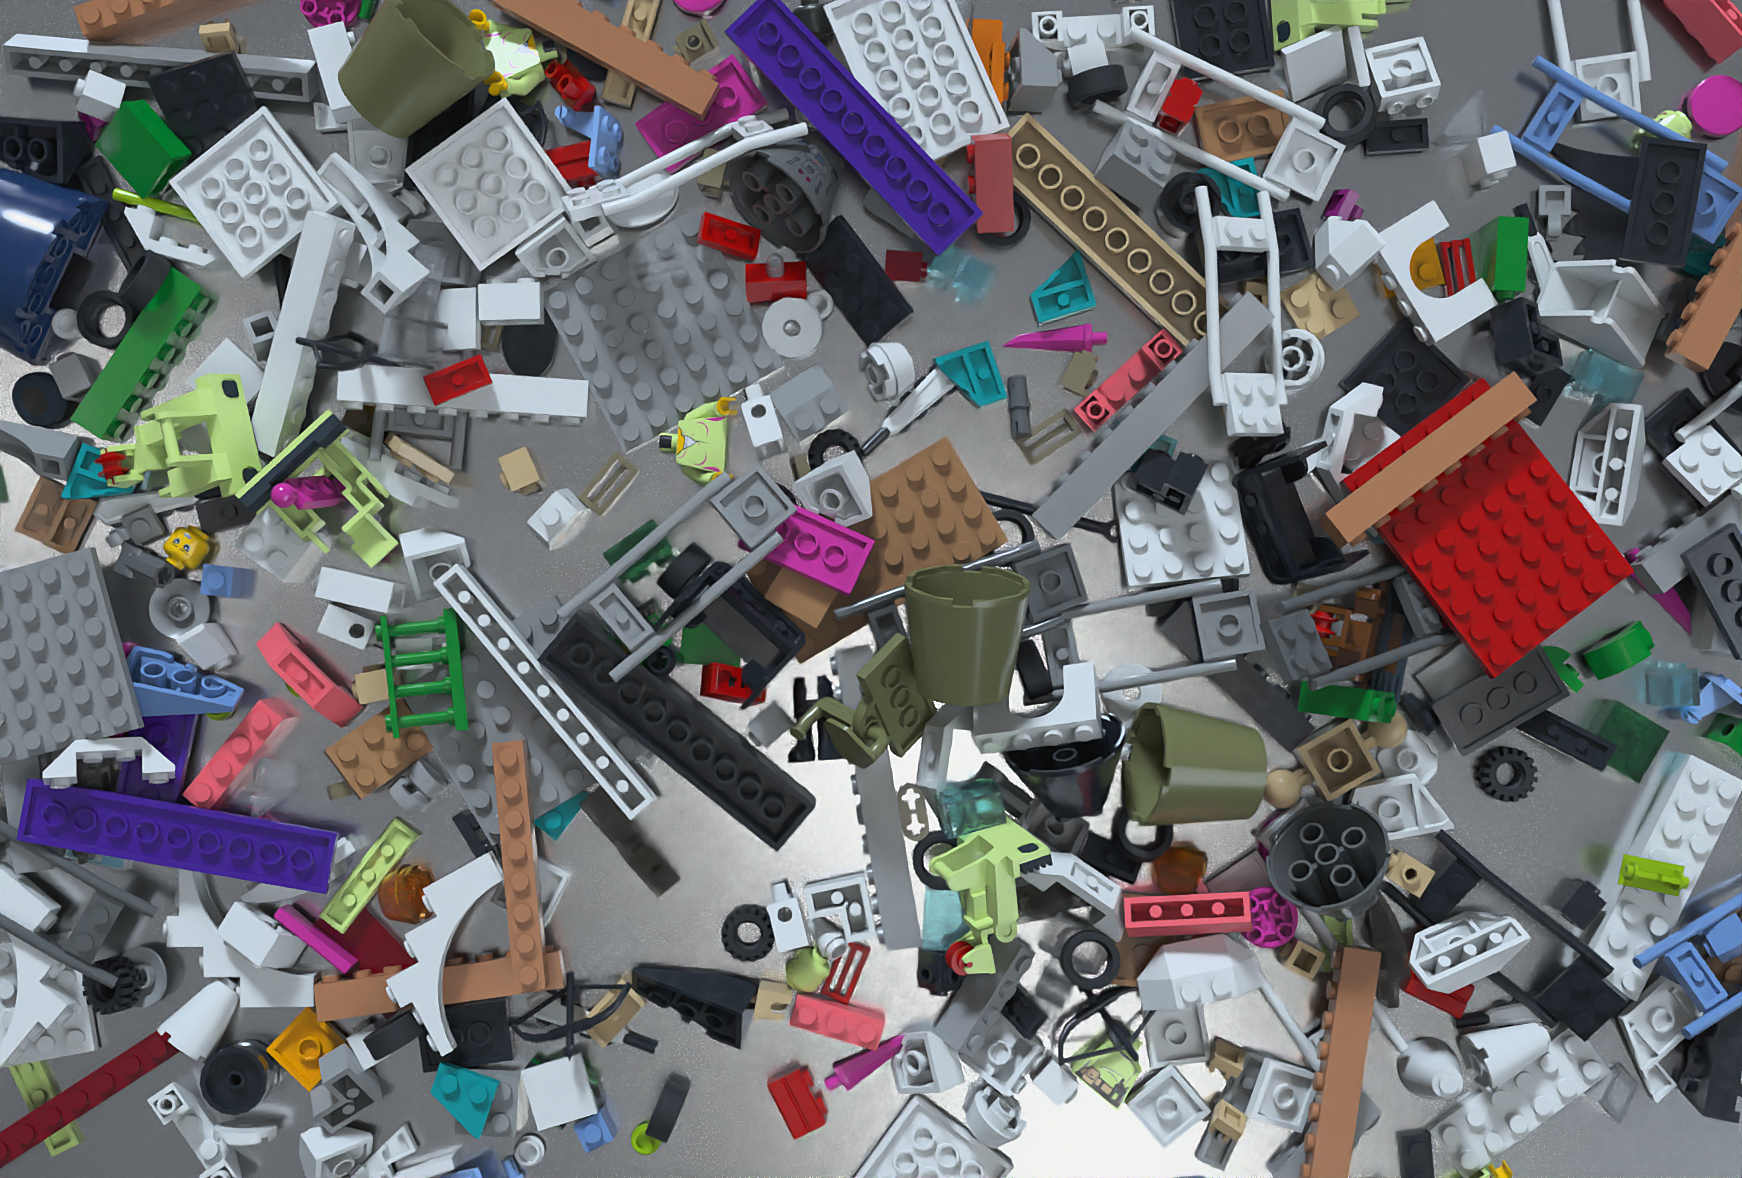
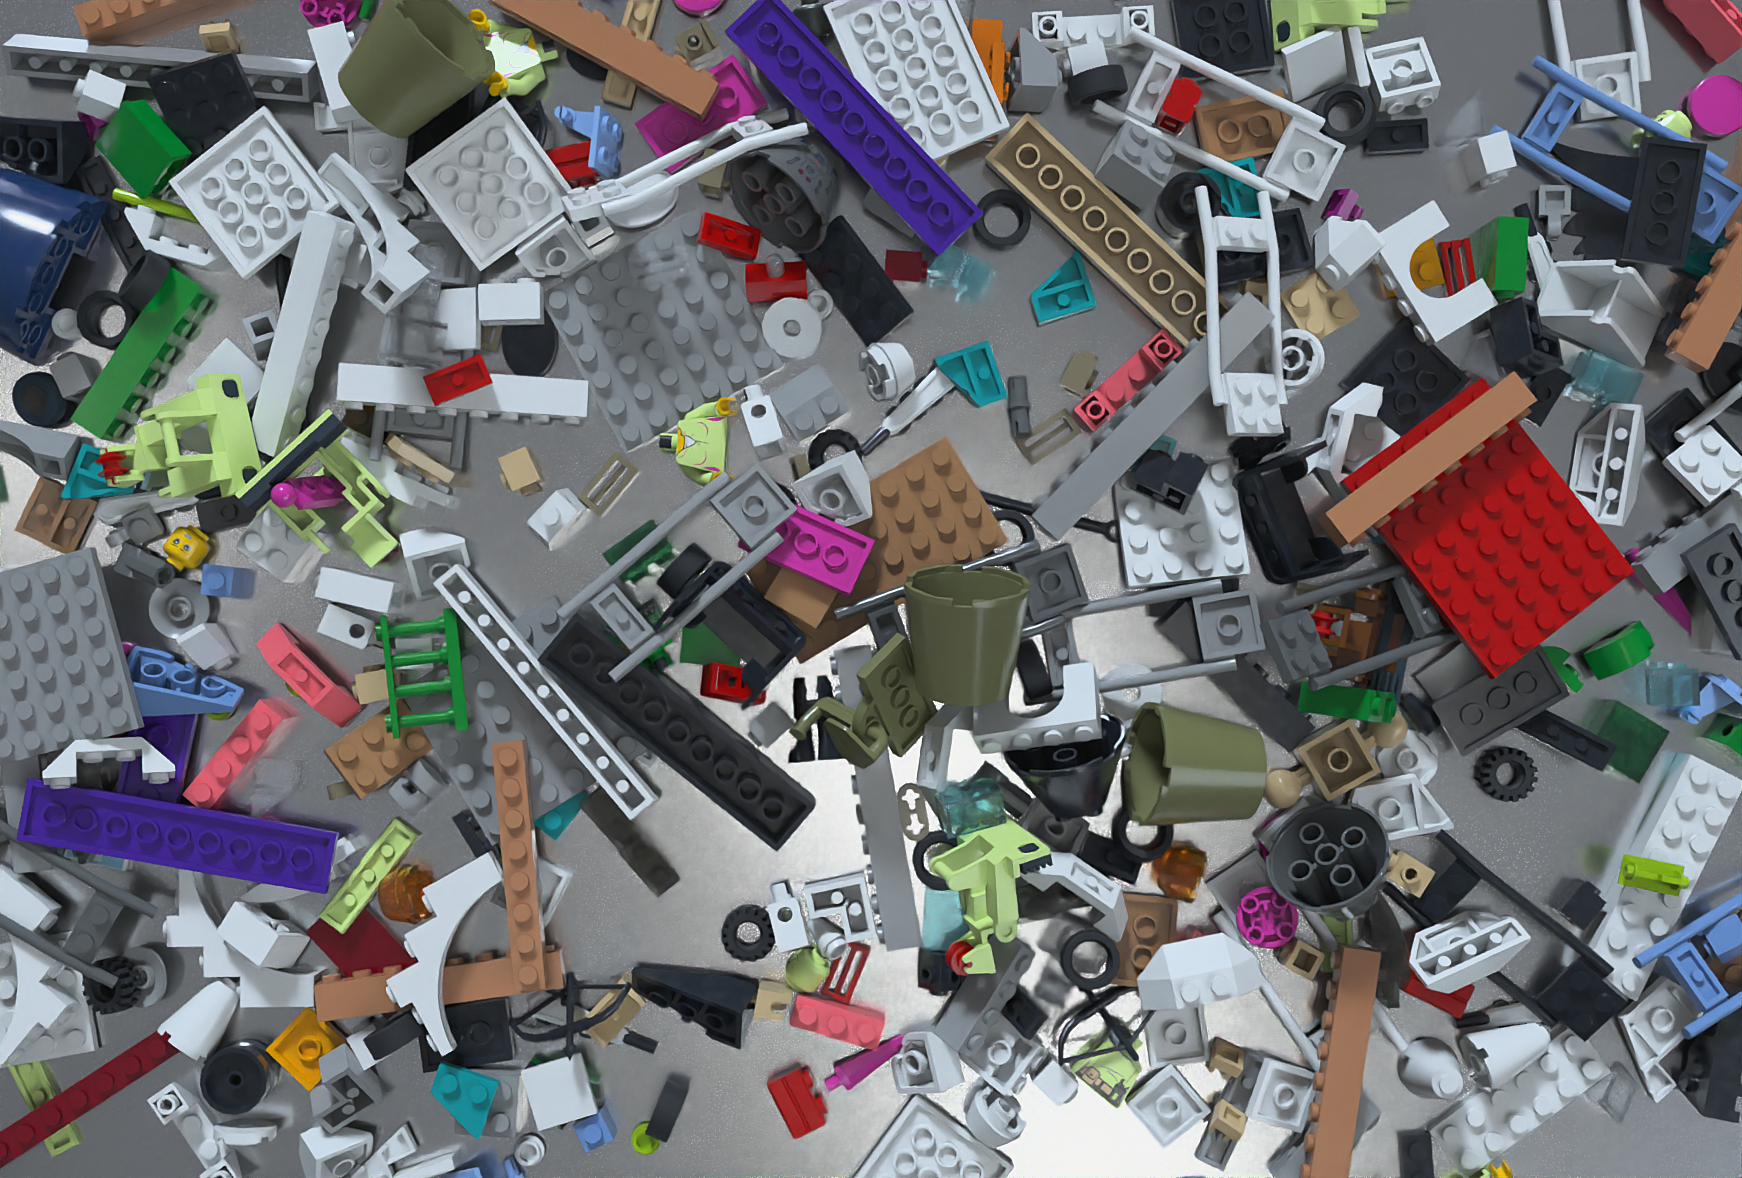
dark pink tile [273,904,359,973] -> none
black piece [295,330,399,372] -> none
red hips [544,59,596,112] -> none
black cone [648,645,684,676] -> none
red brick [966,133,1014,234] -> none
dark pink bar [1002,323,1107,353] -> none
coral brick [1124,892,1253,937] -> none

